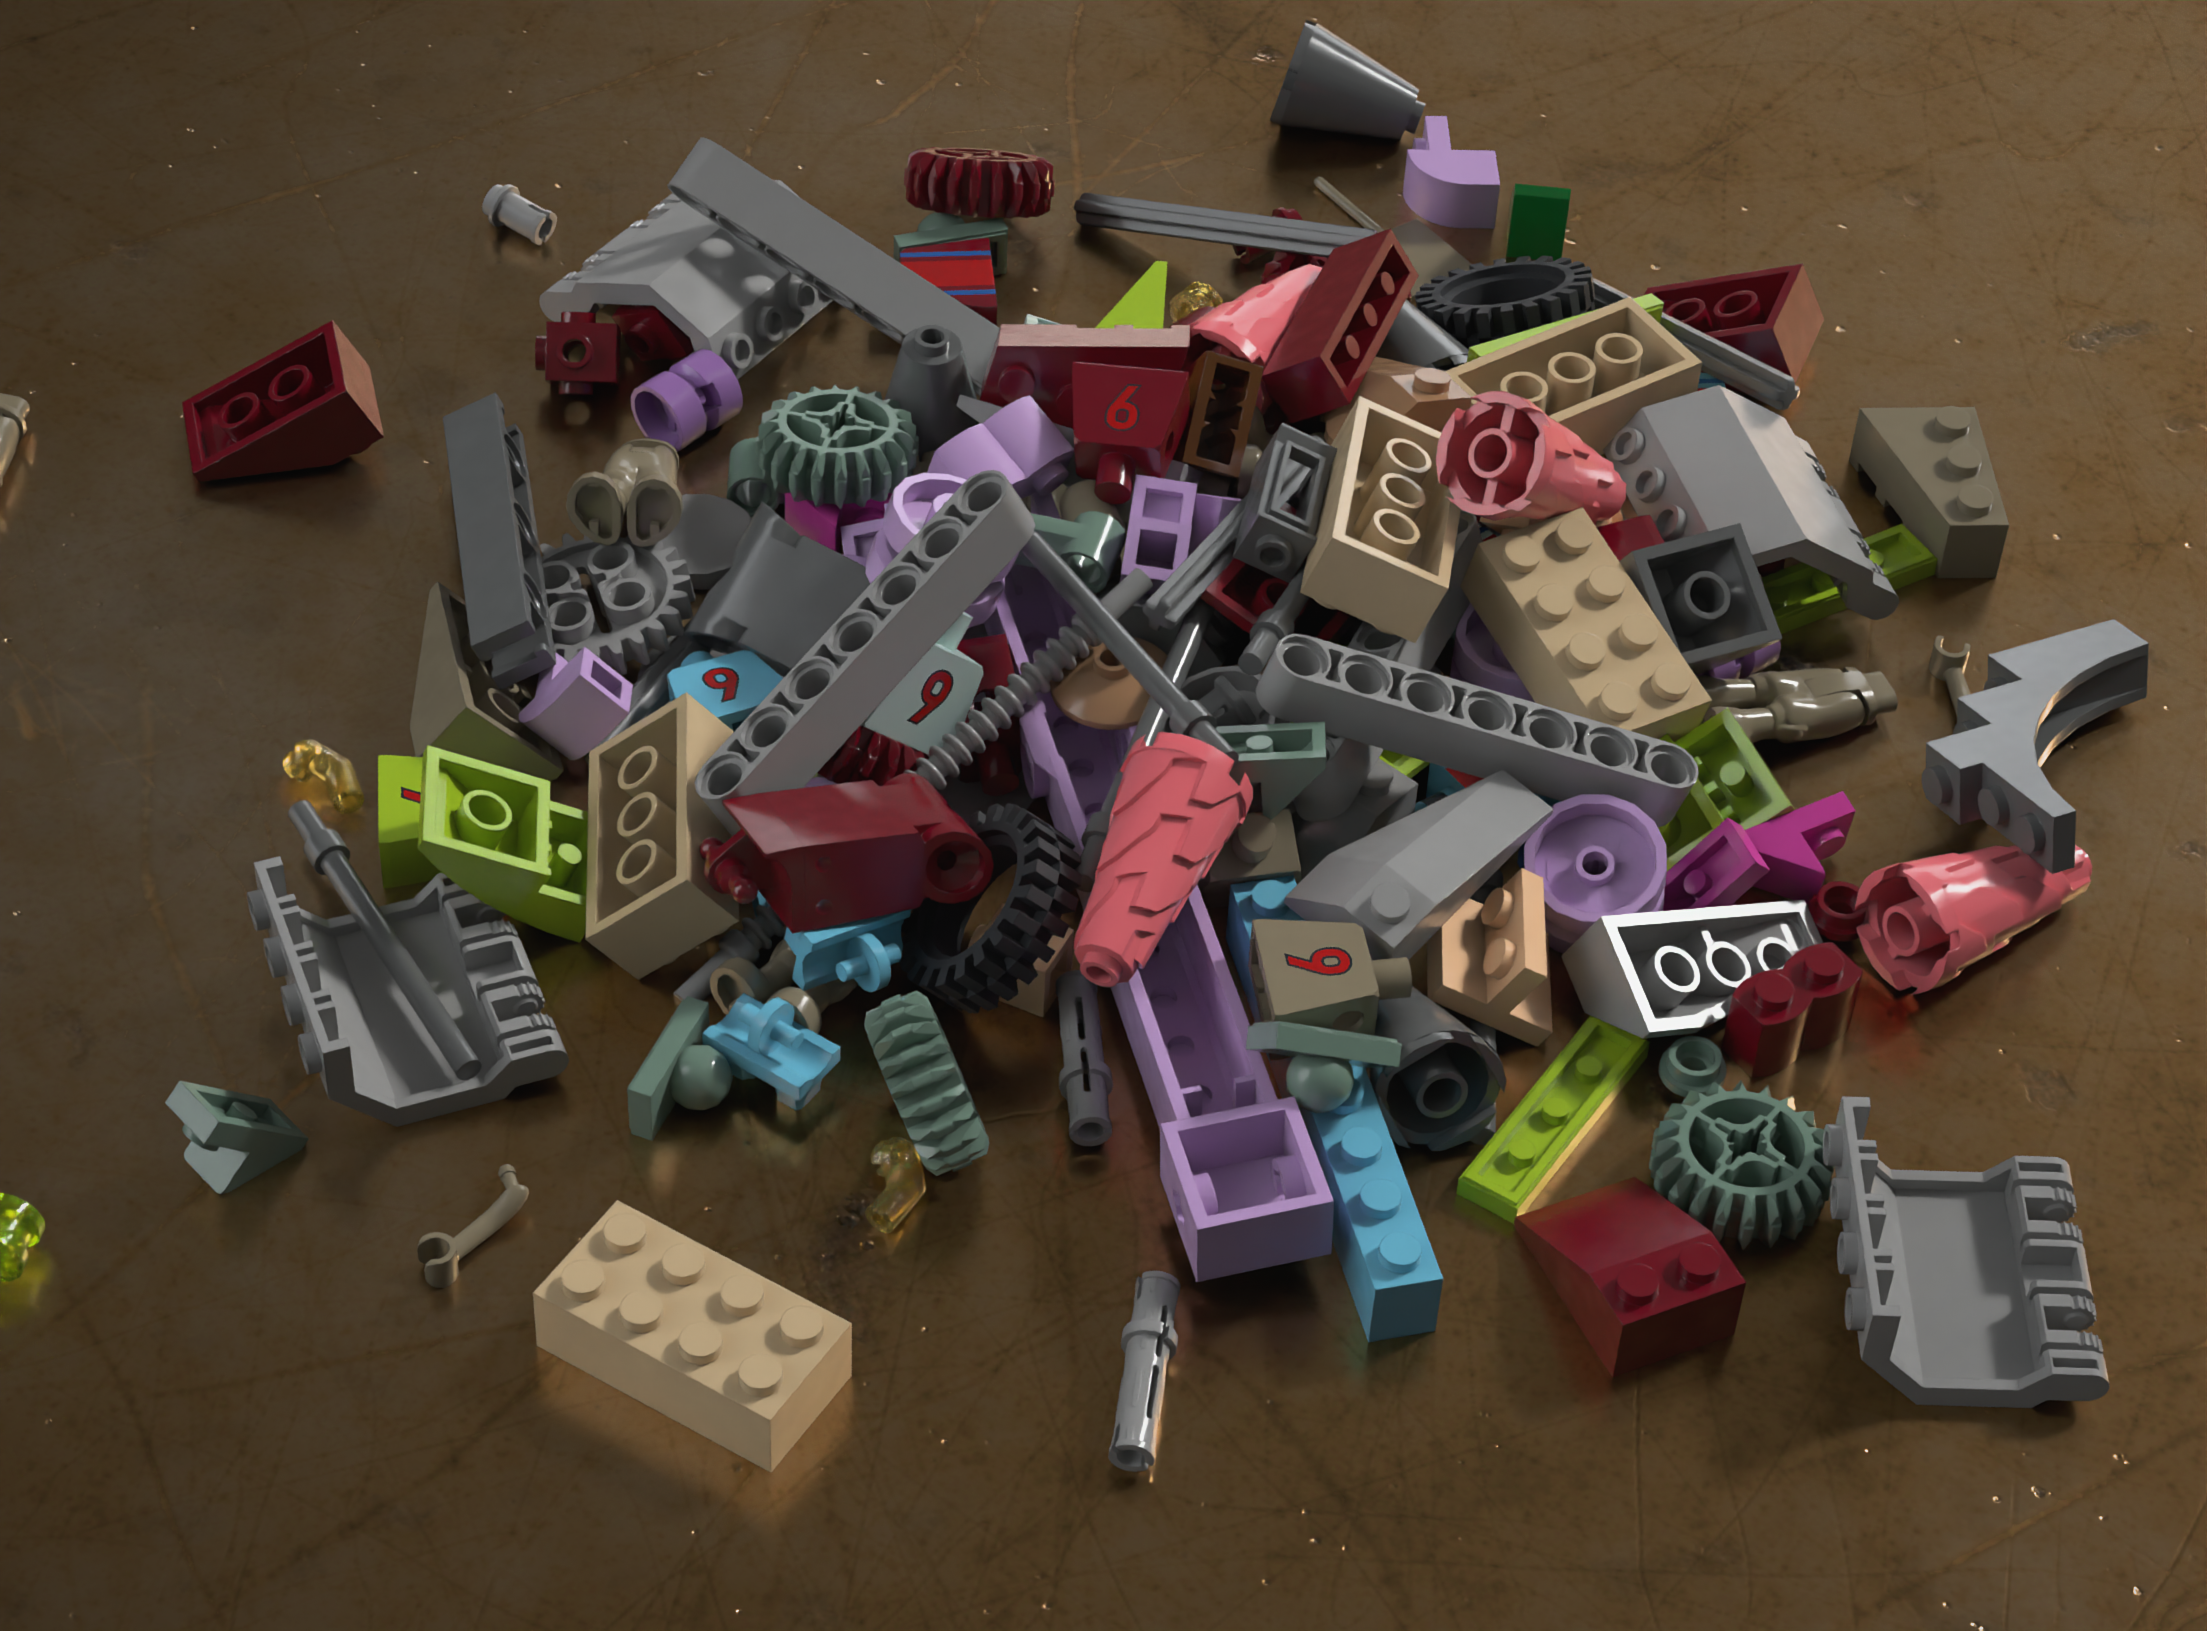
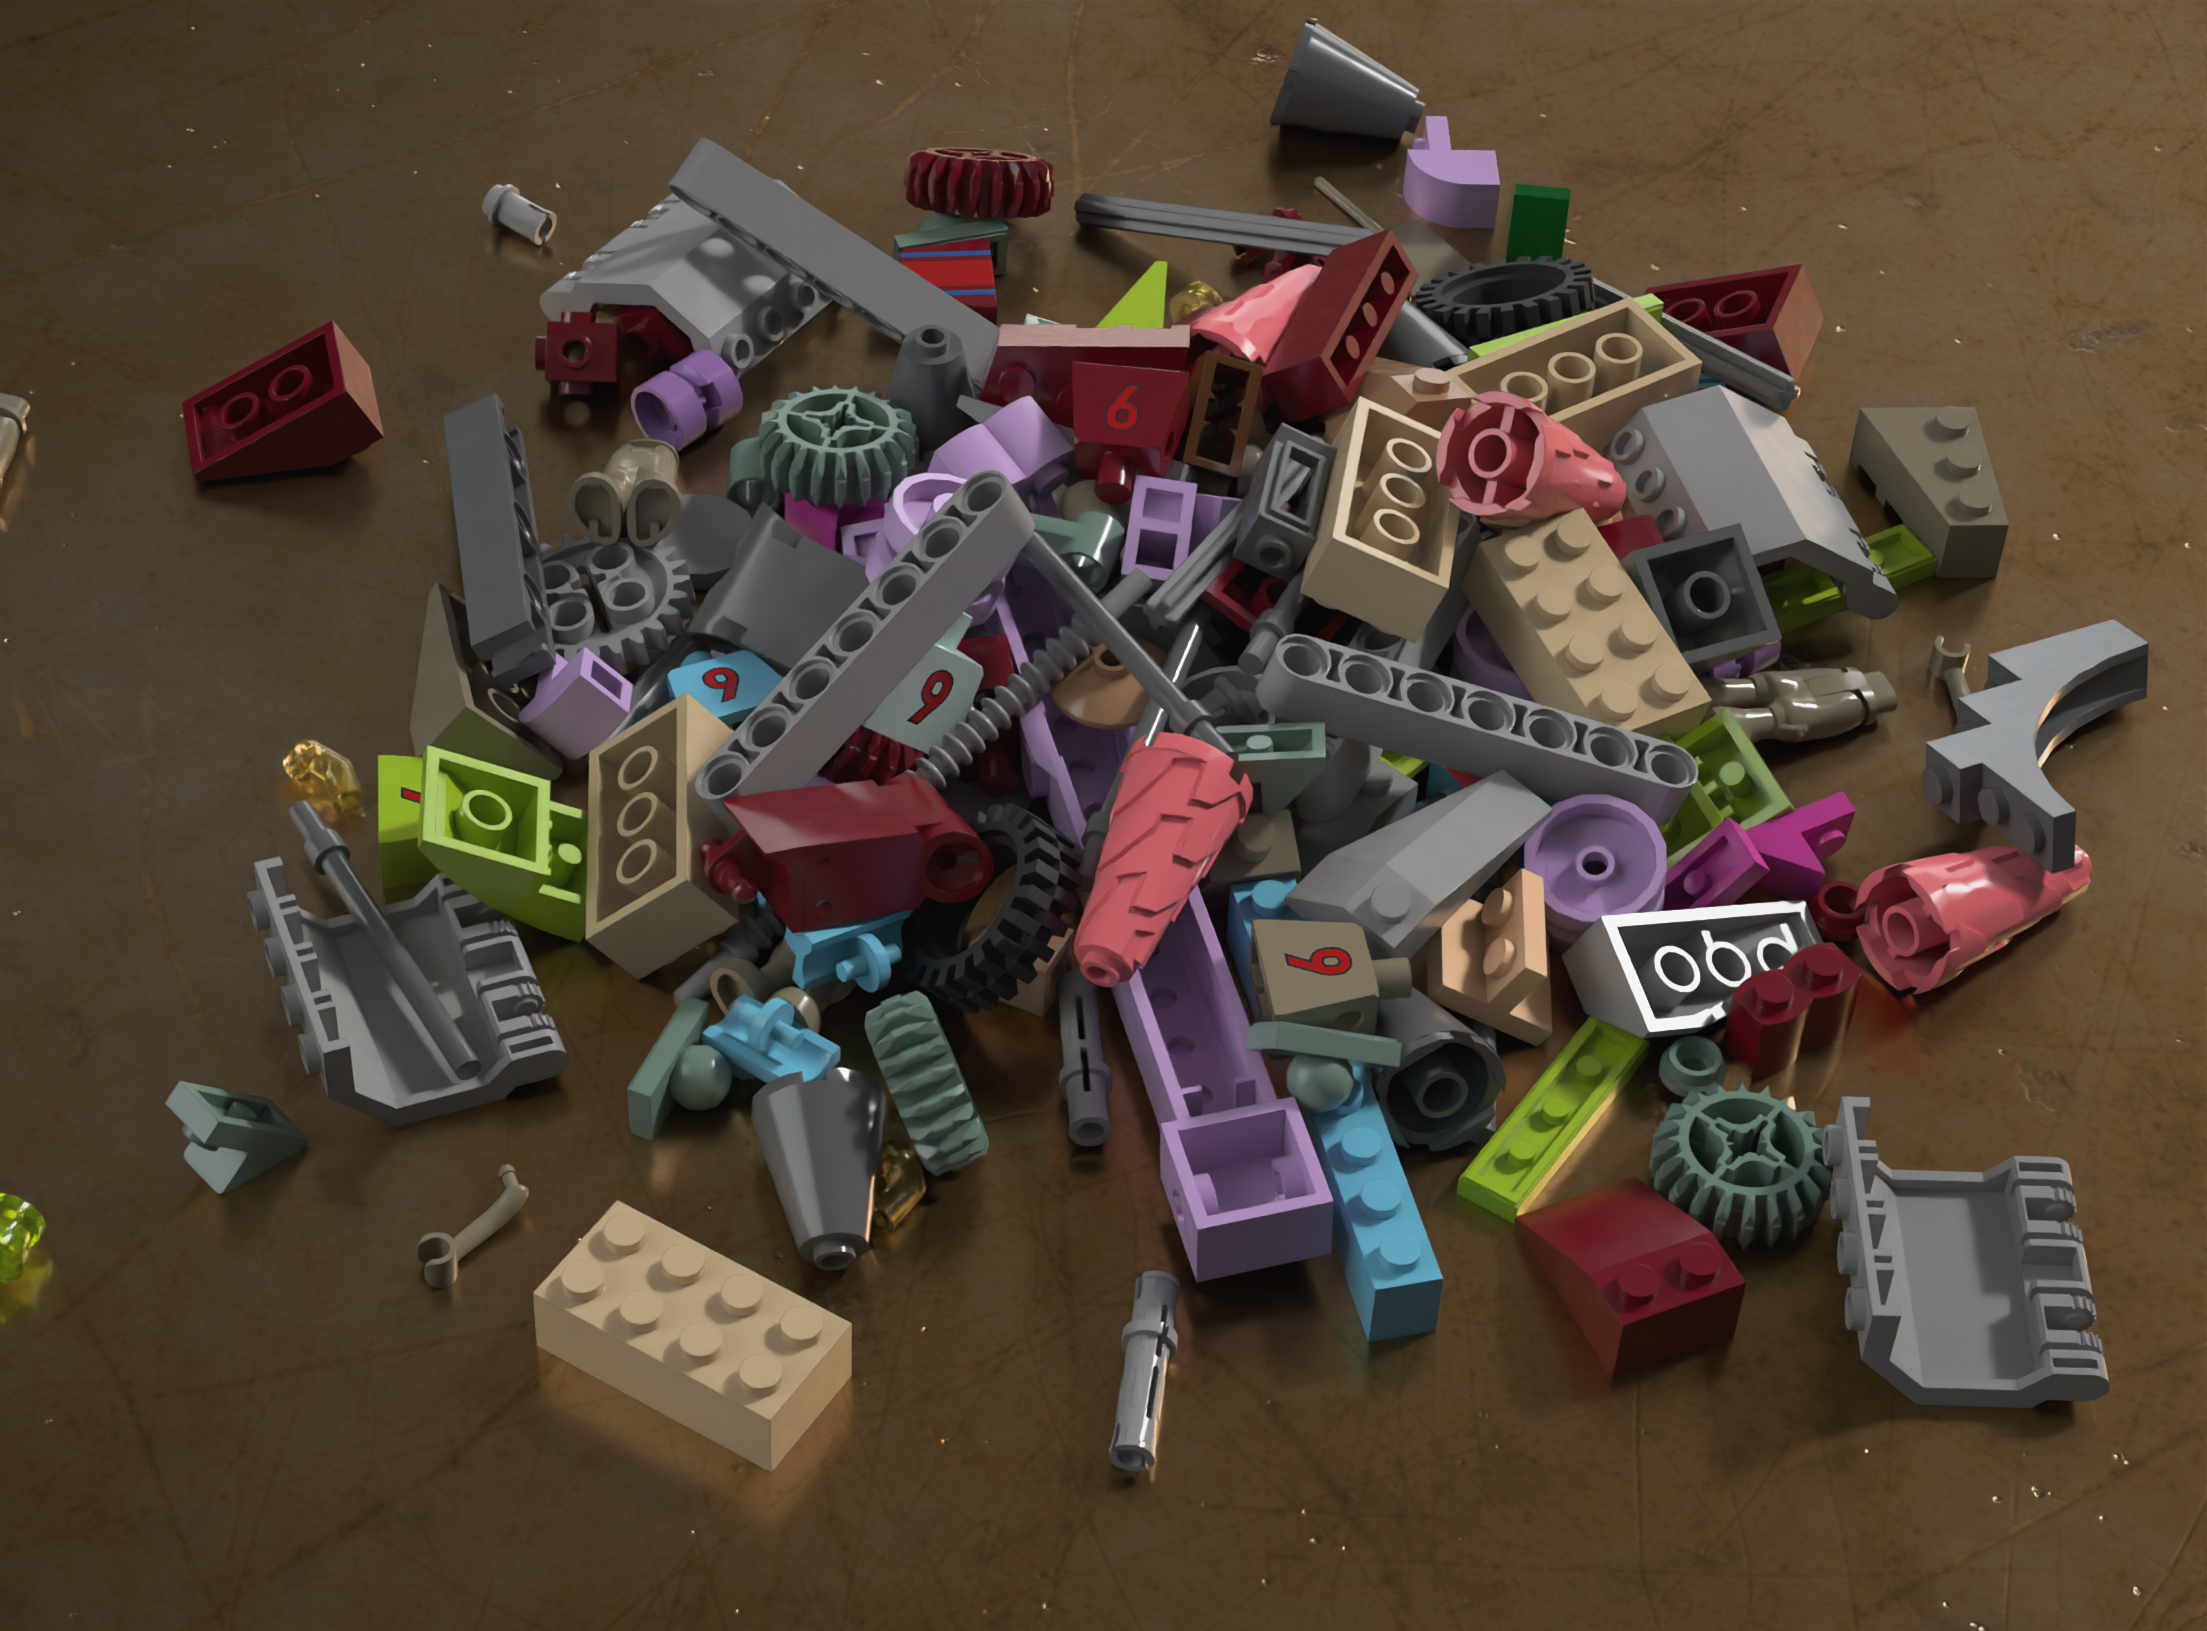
none -> dark grey cone [752,1068,889,1270]

